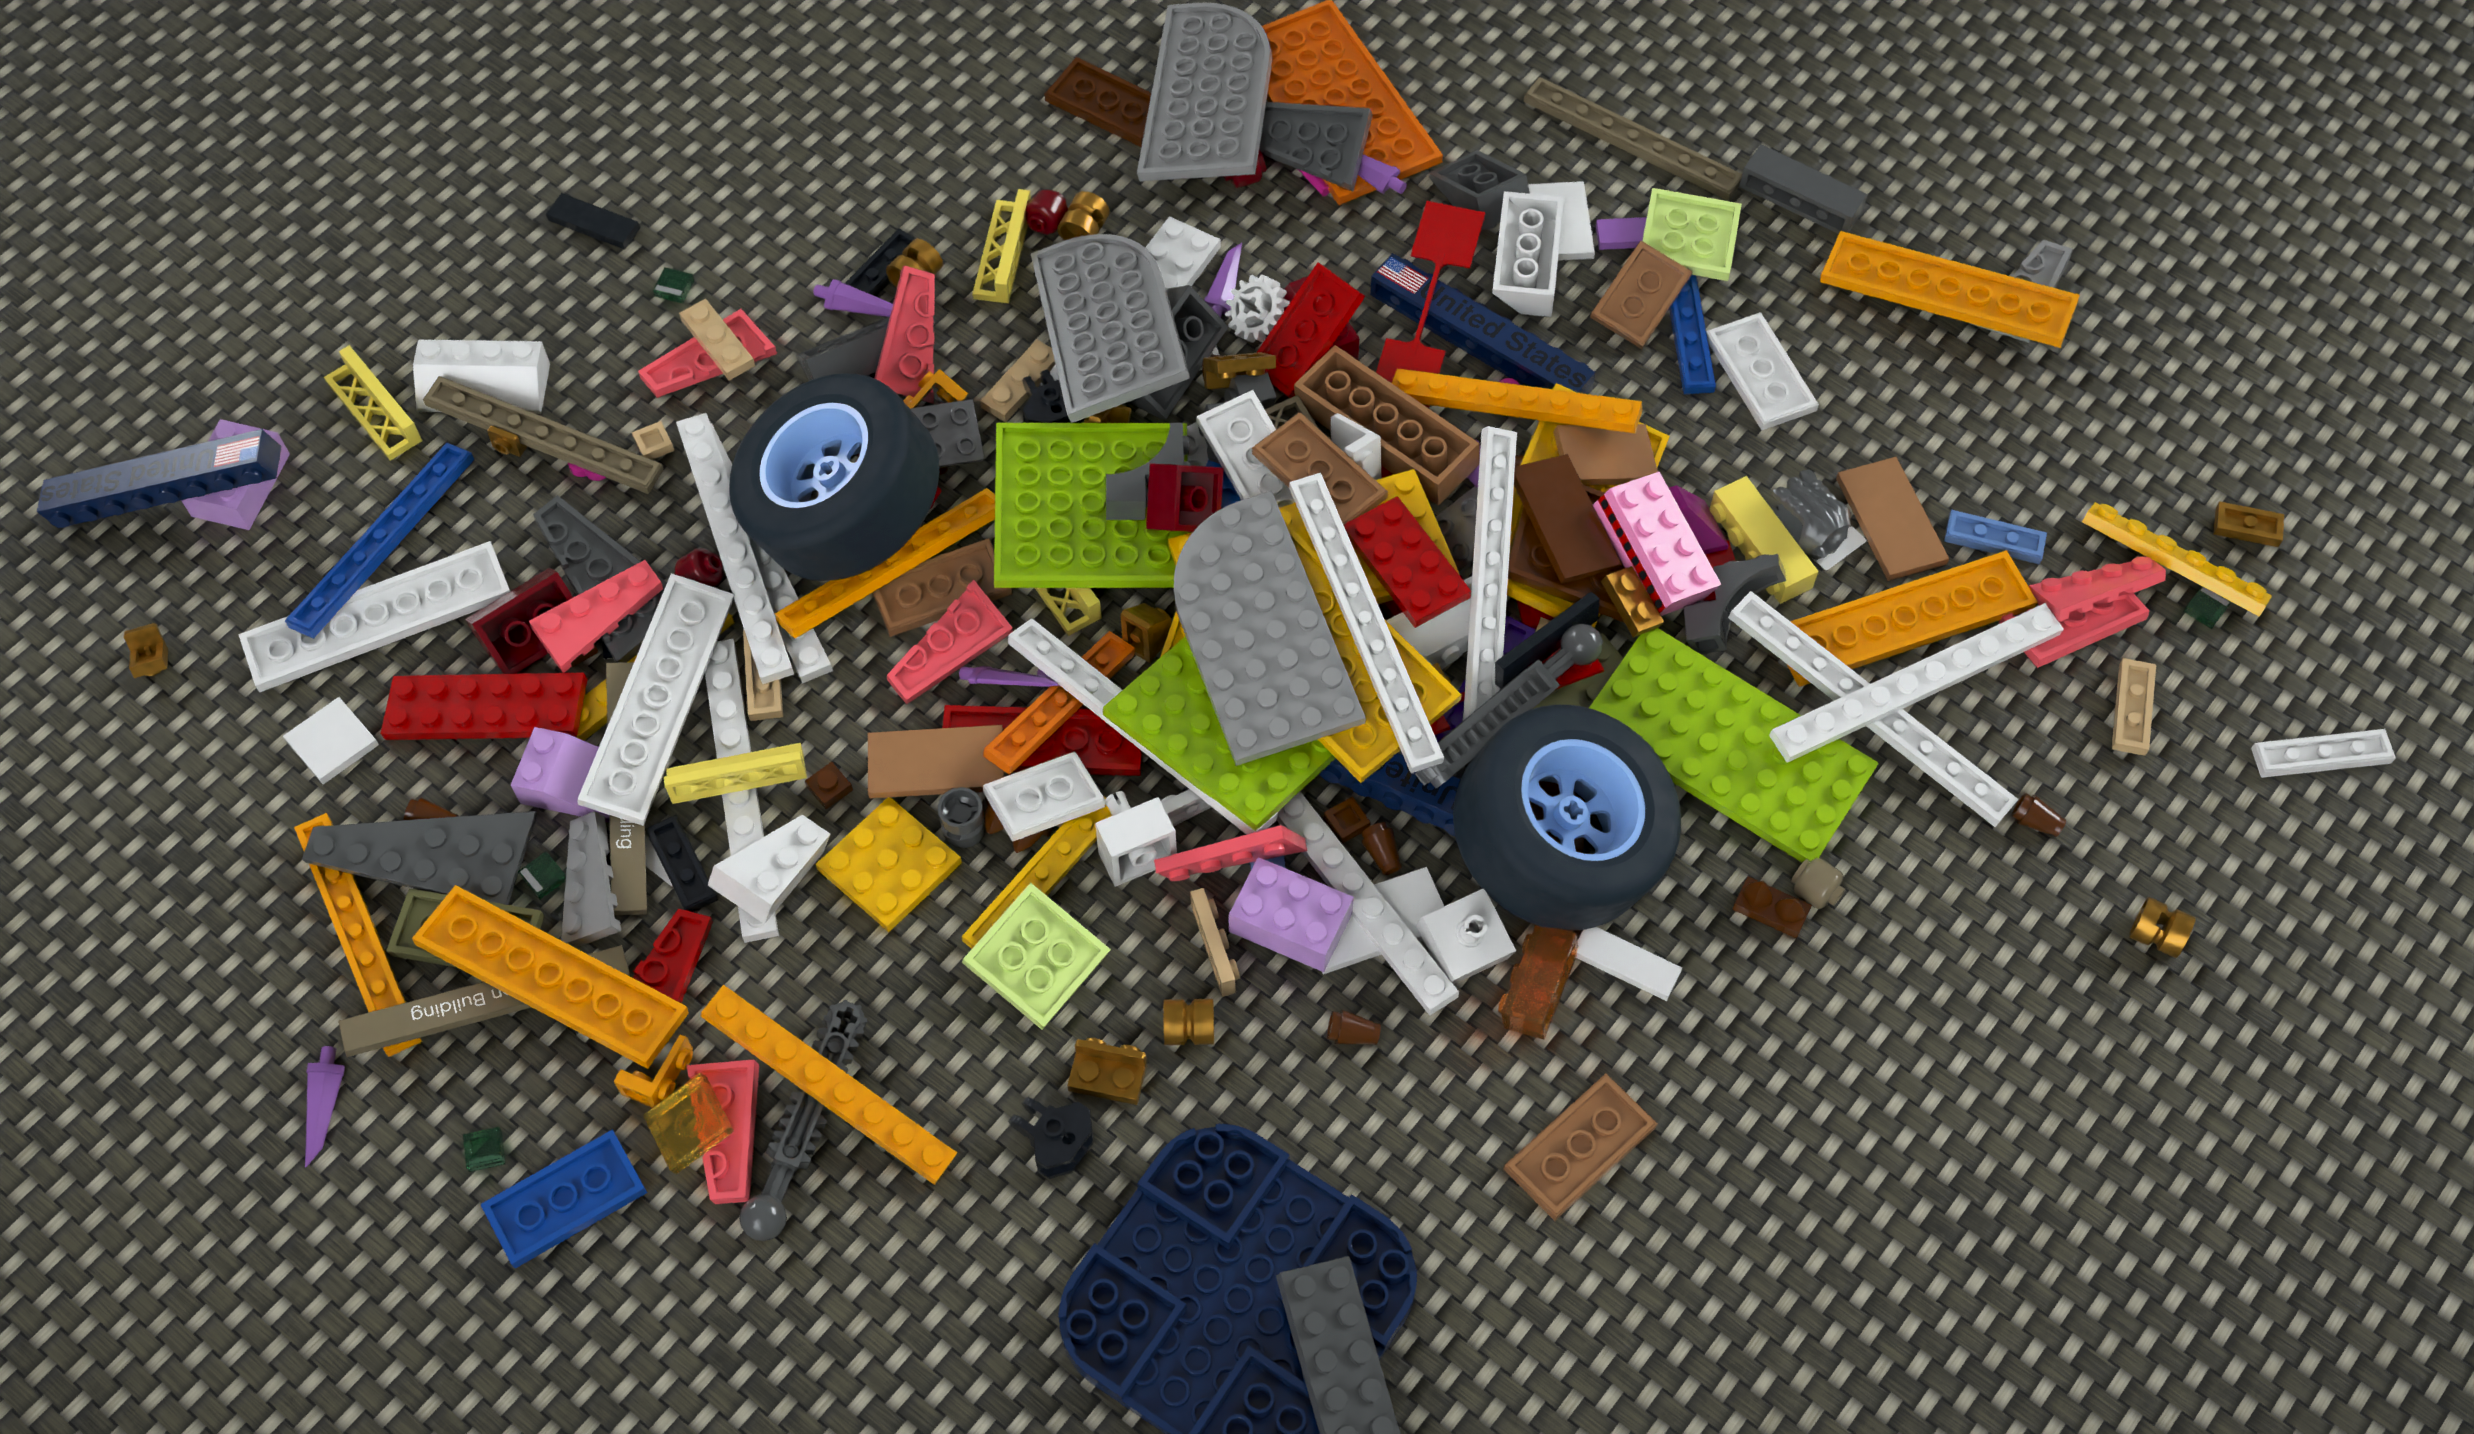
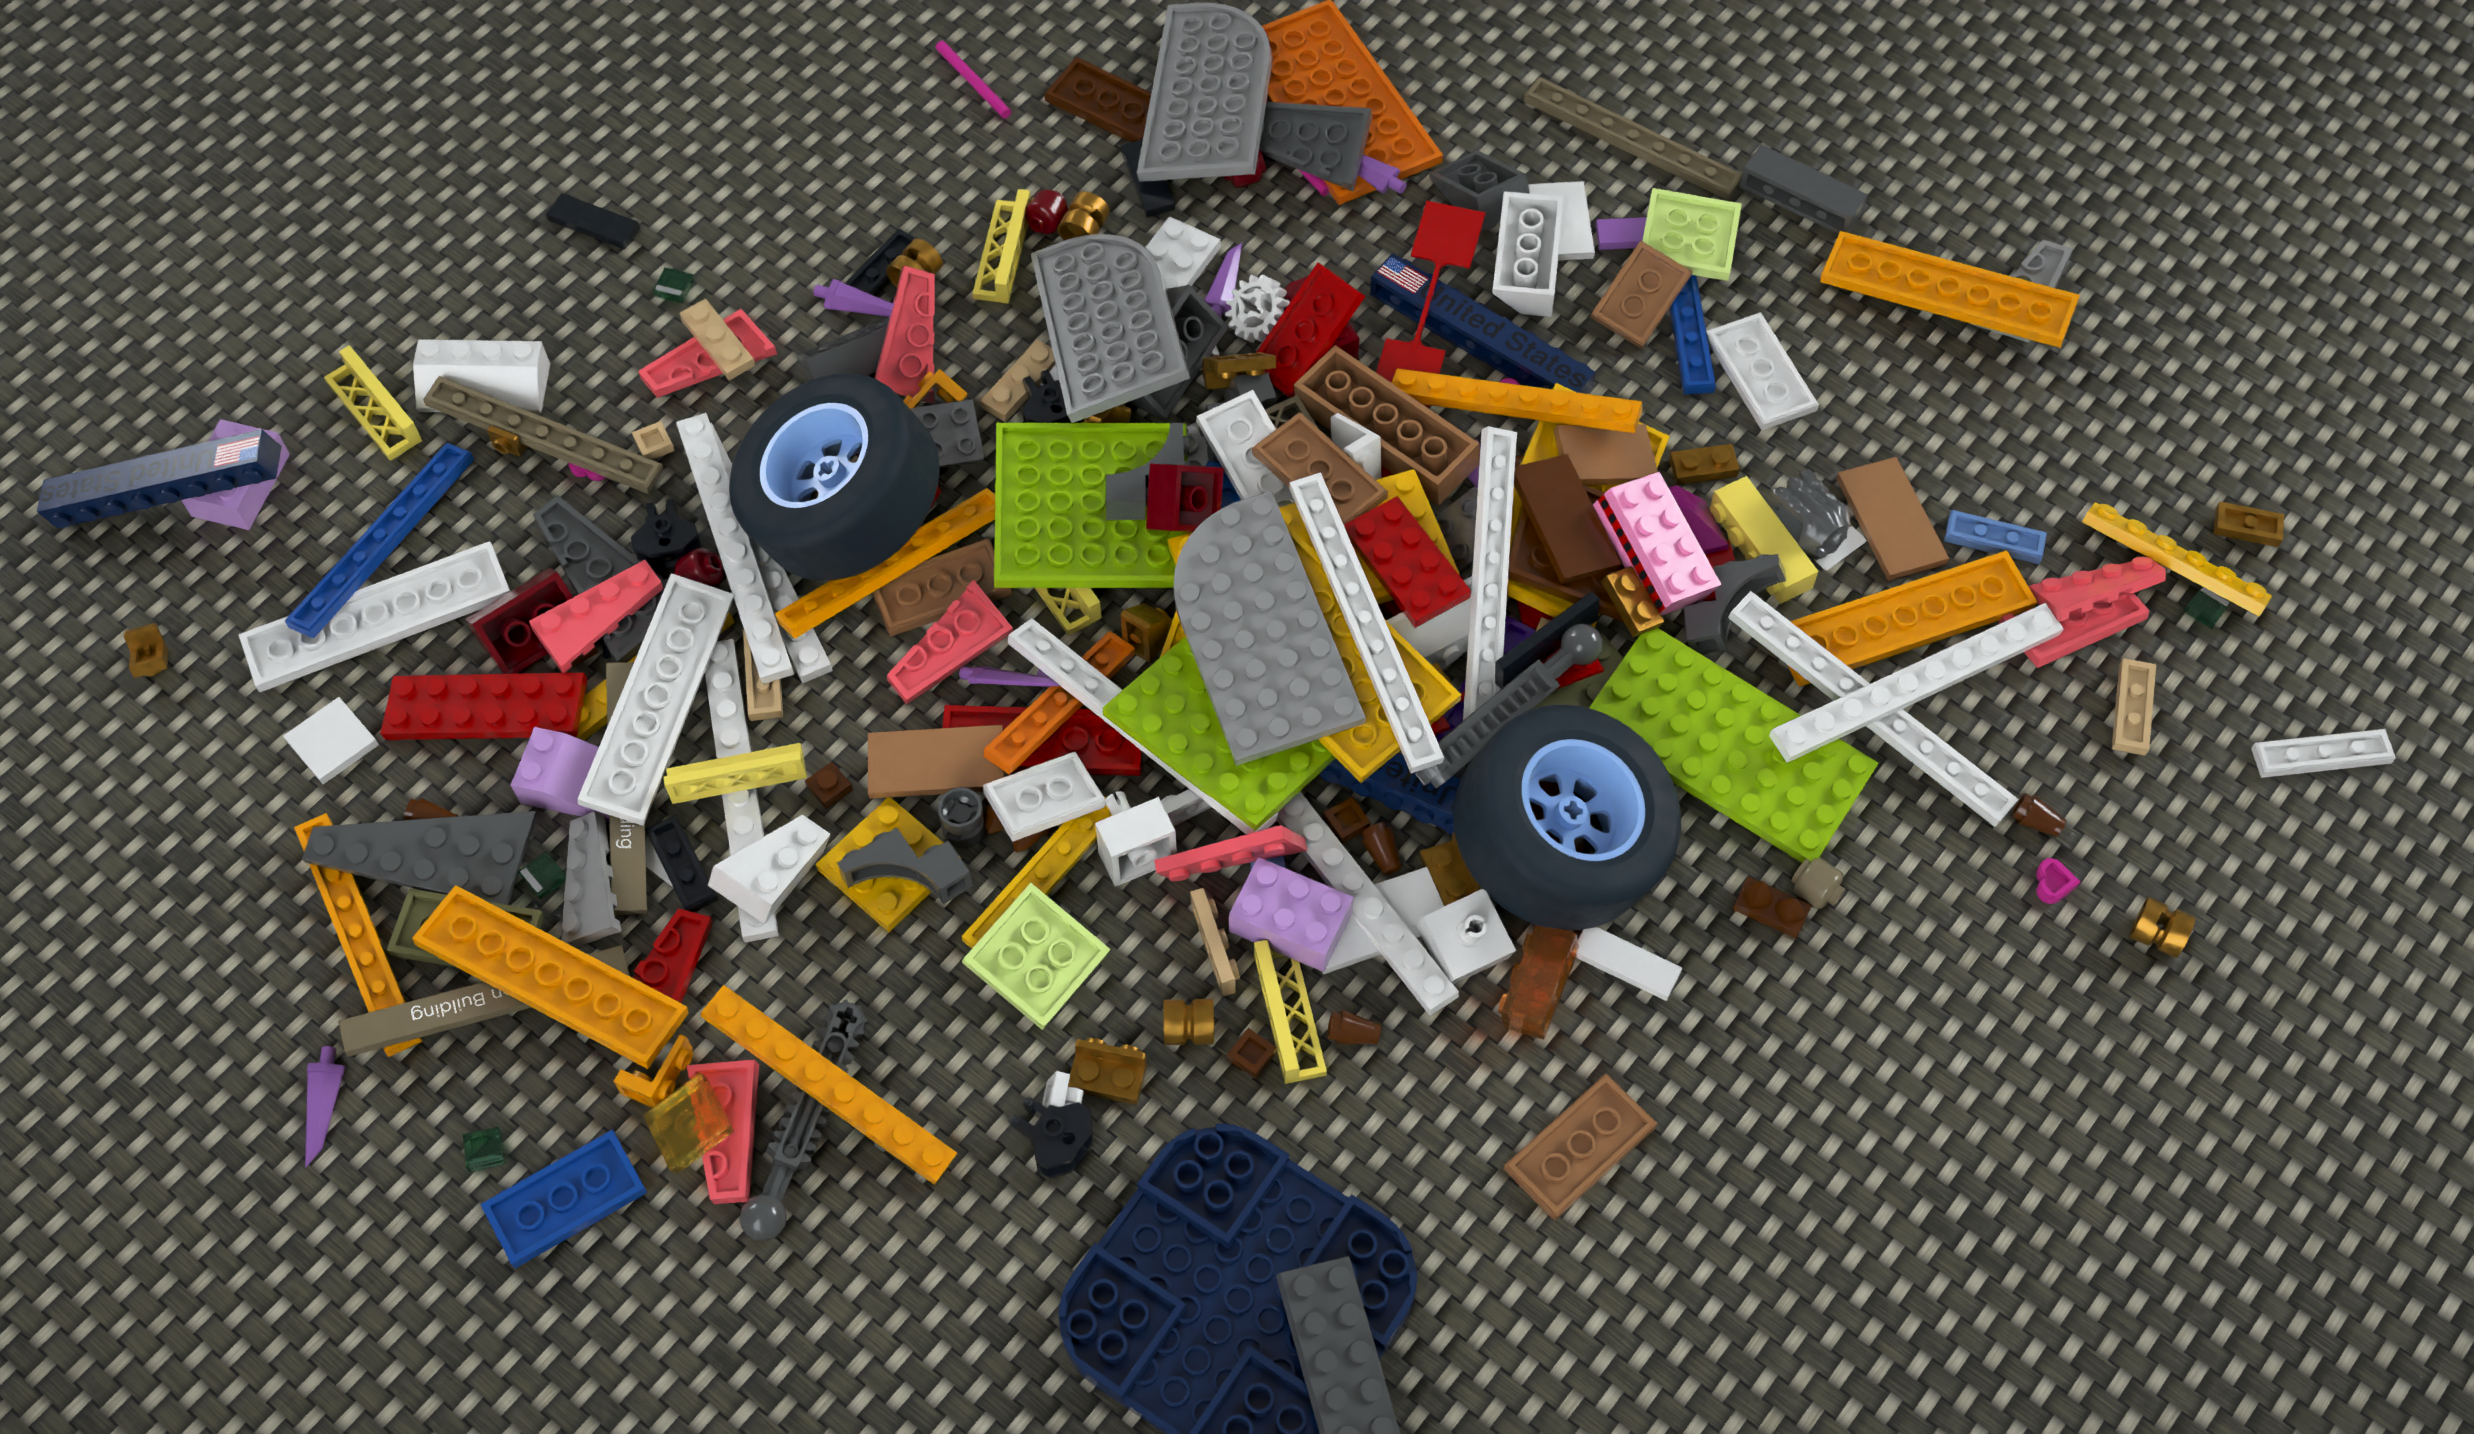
none -> black hinge [631,499,702,572]
none -> dark grey arch [837,828,973,904]
none -> dark pink bar [935,40,1011,119]
none -> white tile [1042,1071,1083,1108]
none -> black tile [1120,140,1175,217]
none -> reddish brown plate [1227,1028,1277,1079]
none -> light yellow fence [1254,940,1327,1084]
none -> pearl gold bracket [1419,832,1482,906]
none -> pearl gold plate [1669,444,1740,485]
none -> dark pink tile [2036,858,2081,904]

